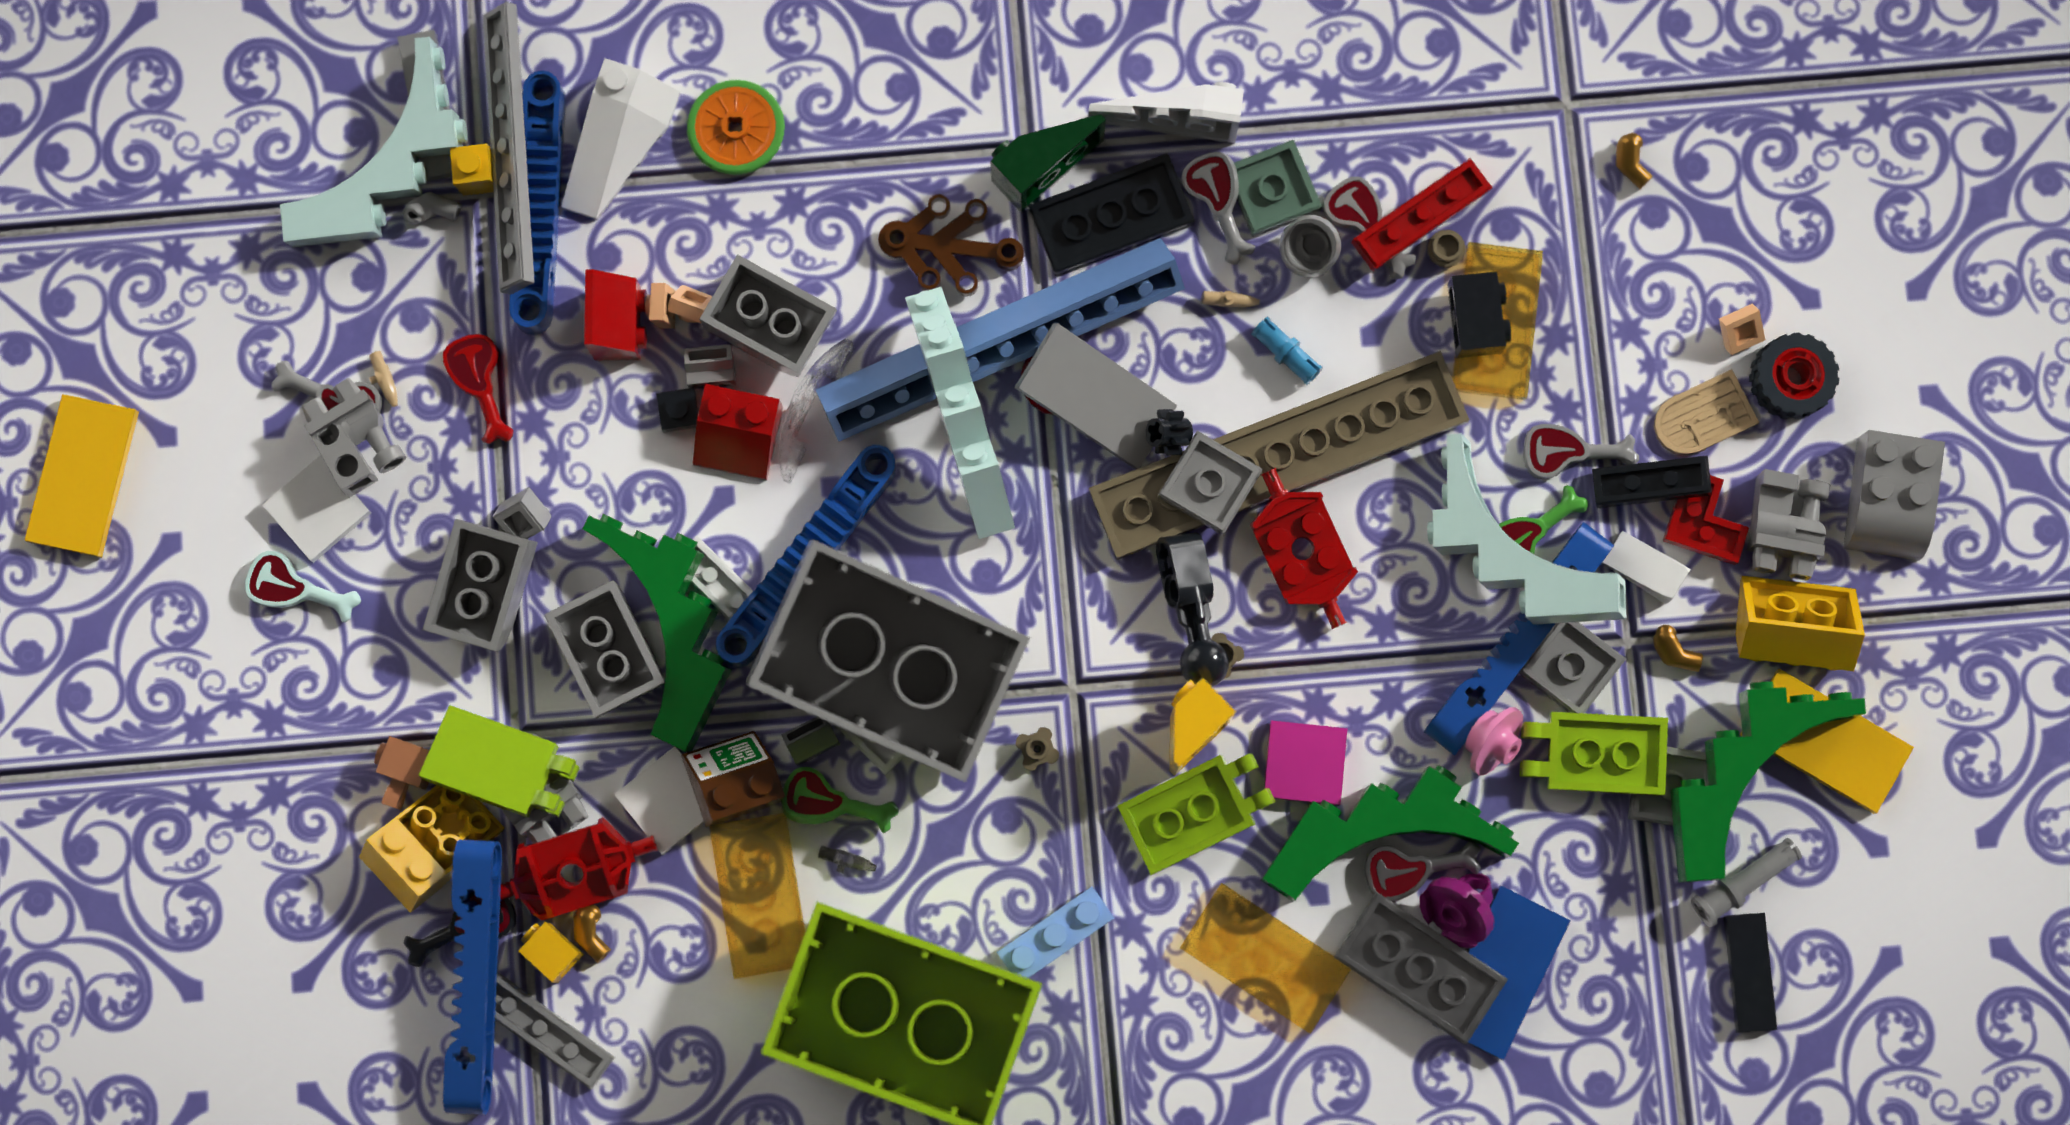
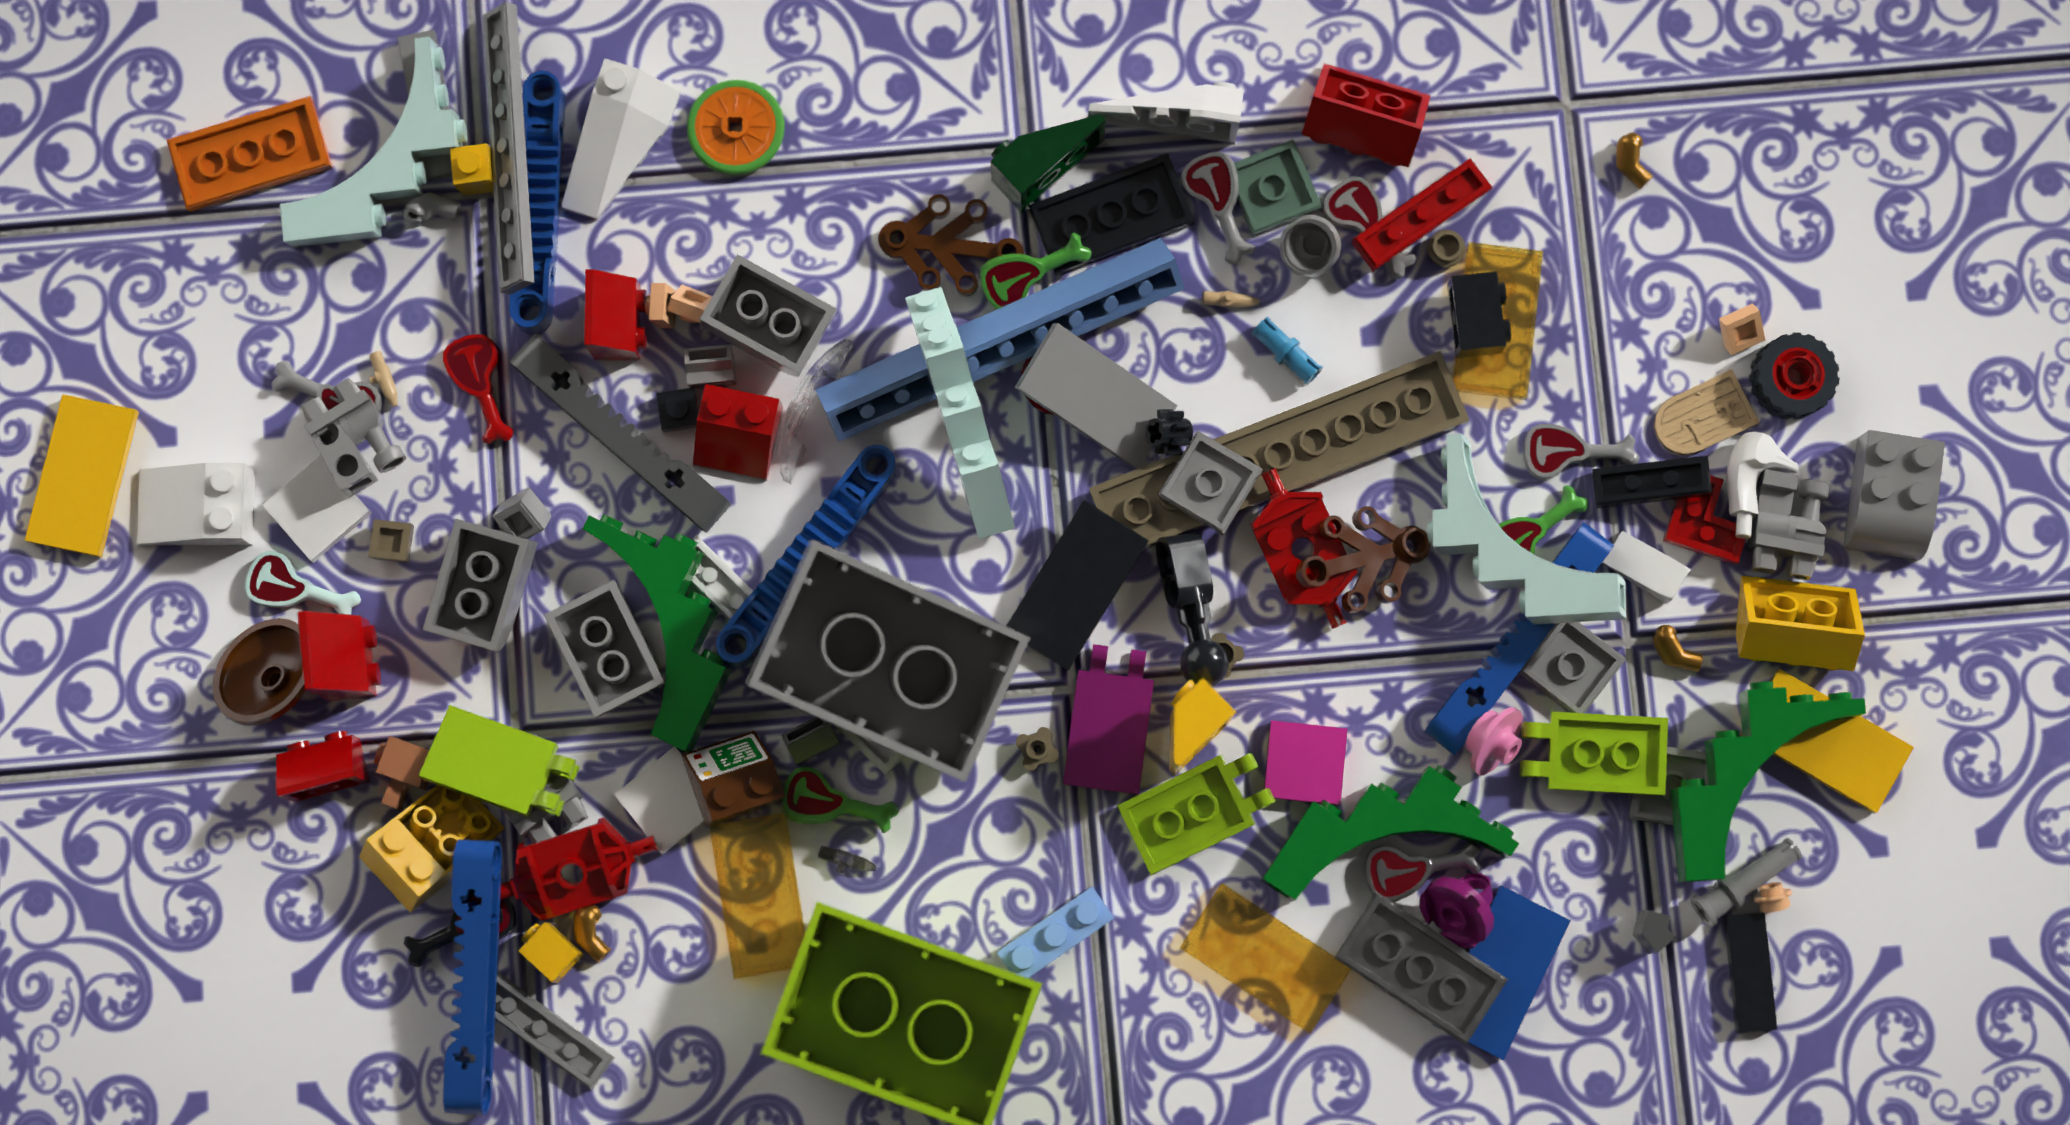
none -> white slope [137,463,255,545]
none -> orange tile [166,96,333,212]
none -> reddish brown dish [213,618,307,726]
none -> red slope [276,731,370,802]
none -> red slope [297,611,381,702]
none -> dark tan plate [368,519,414,563]
none -> dark grey gear [509,334,732,533]
none -> bright green piece [979,233,1092,309]
none -> black tile [1006,500,1149,671]
none -> magenta tile [1063,644,1154,795]
none -> reddish brown plant [1296,506,1431,613]
none -> red slope [1301,63,1431,168]
none -> dark grey piece [1633,910,1676,954]
none -> white animal [1727,432,1798,539]
none -> light nougat plate [1754,882,1792,913]

